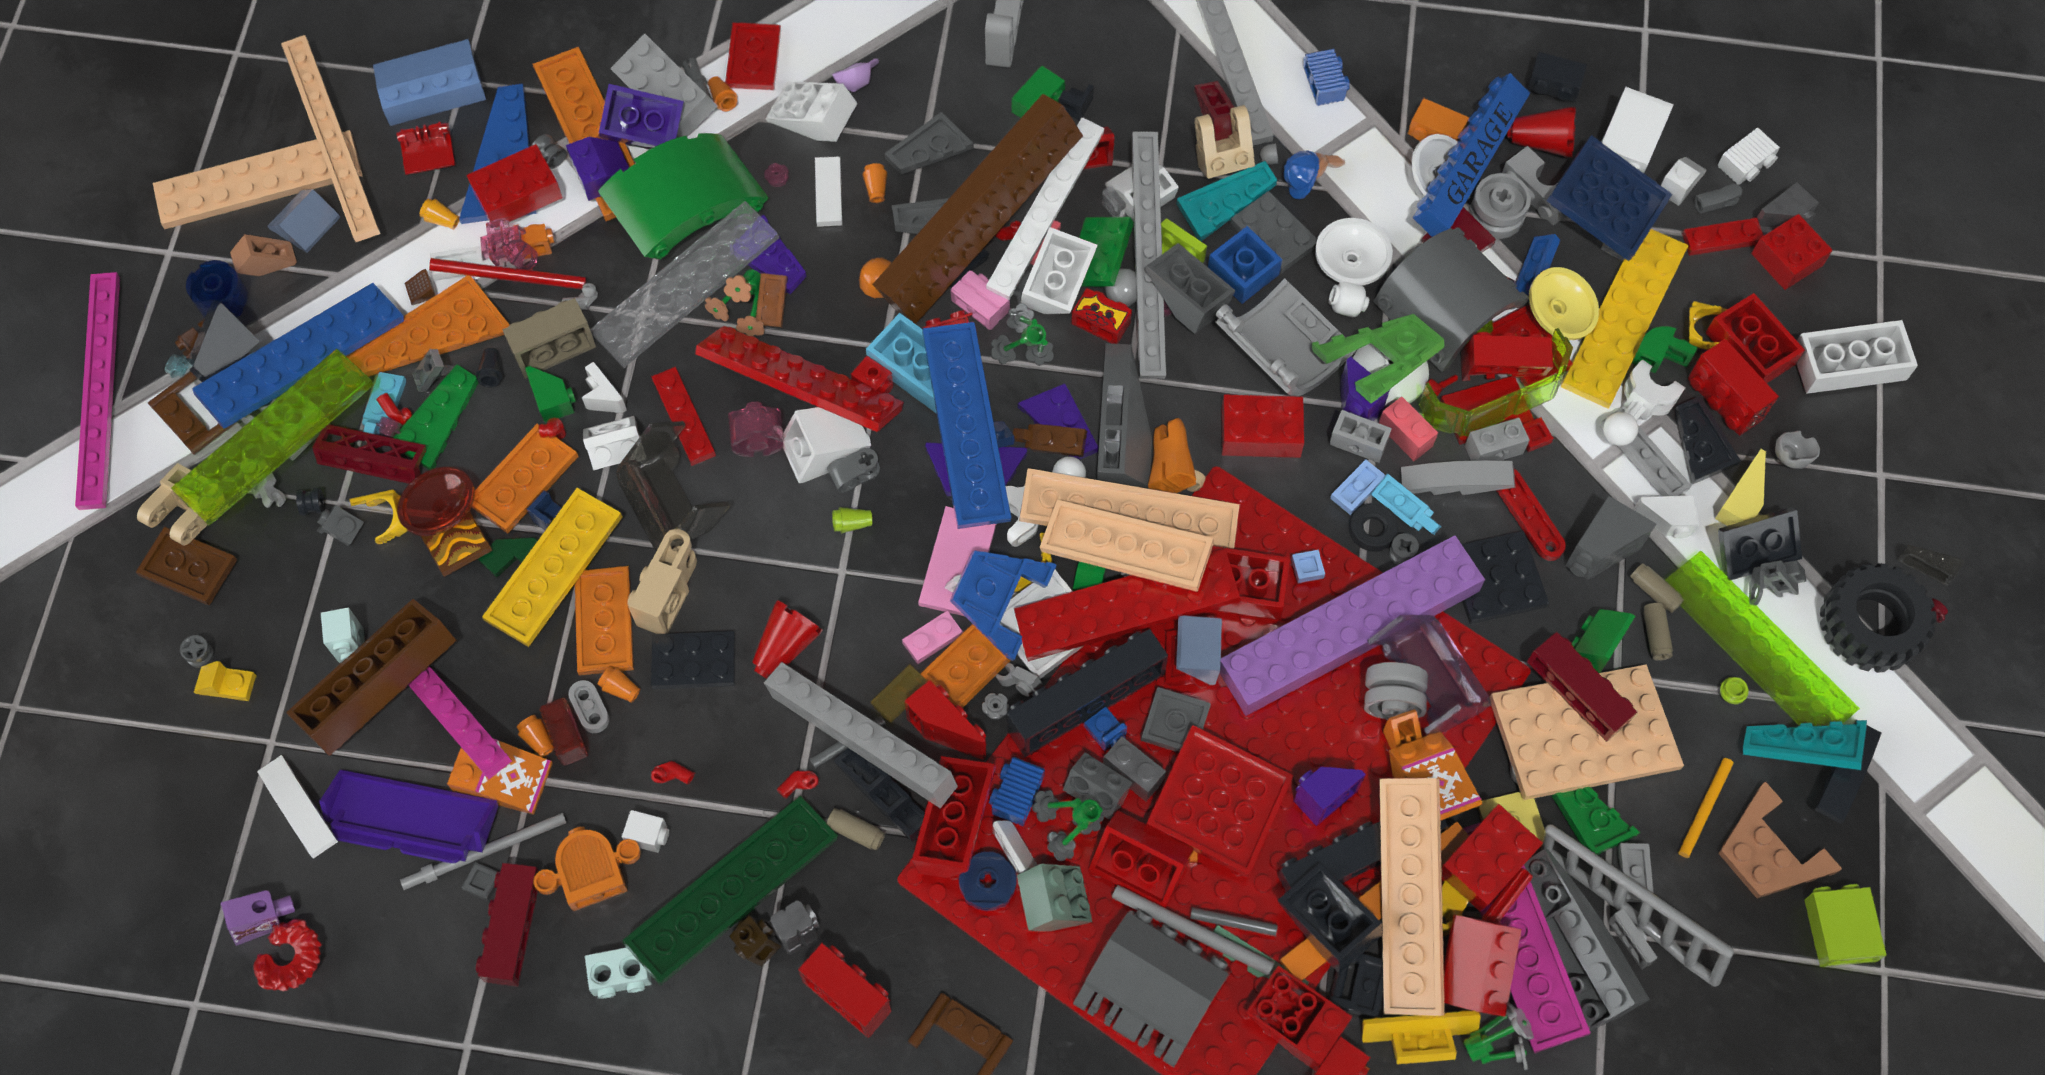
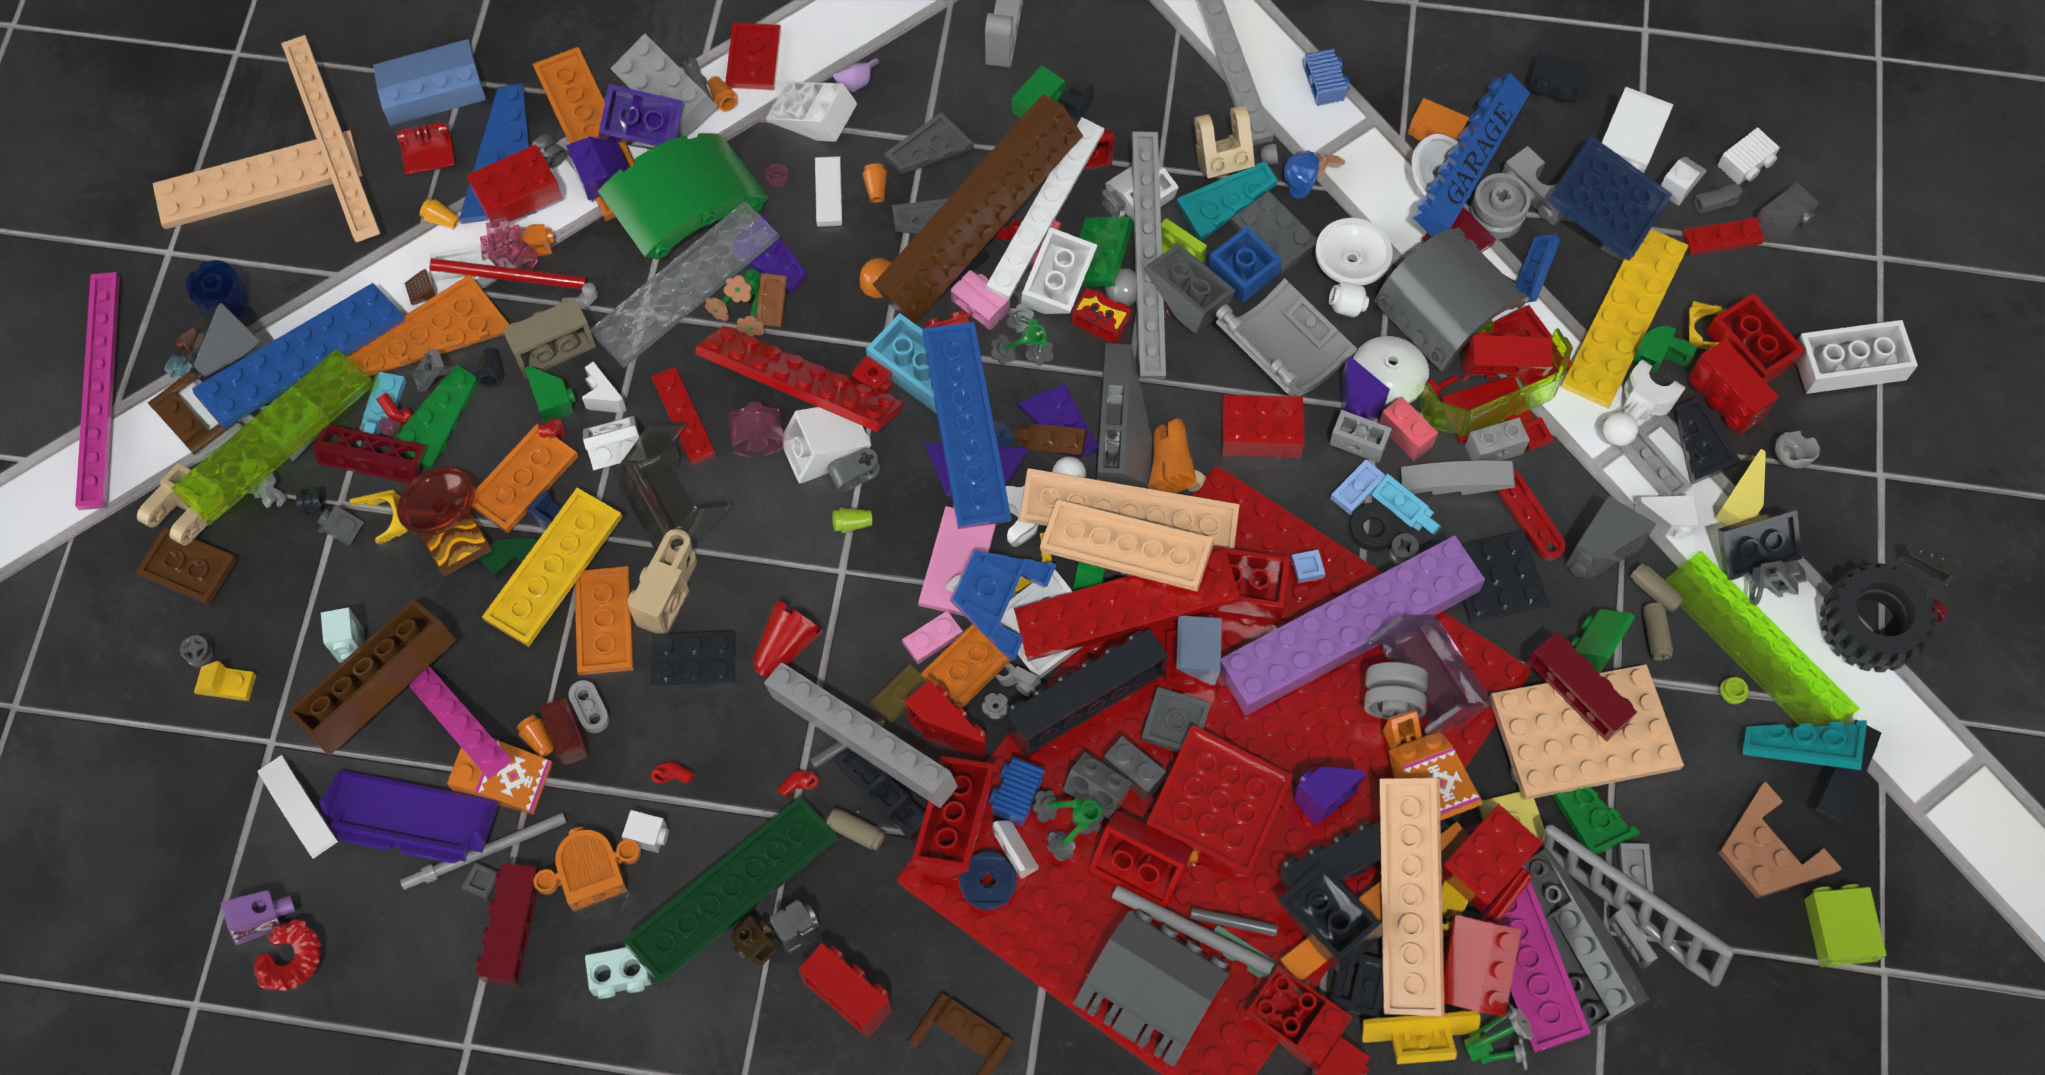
nougat slope [230,234,297,276] -> none
sand blue slope [268,189,340,253] -> none
orange cone [597,666,641,703] -> none
sand green slope [1017,864,1092,932] -> none
blue bracket [1084,707,1127,751] -> none
dark red slope [1194,81,1234,141] -> none
bright green wing [1312,314,1444,403] -> none
red cone [1507,107,1576,157] -> none
light yellow dish [1529,267,1599,340] -> none
light orange bar [1678,758,1734,858] -> none
red brick [1751,214,1833,290] -> none

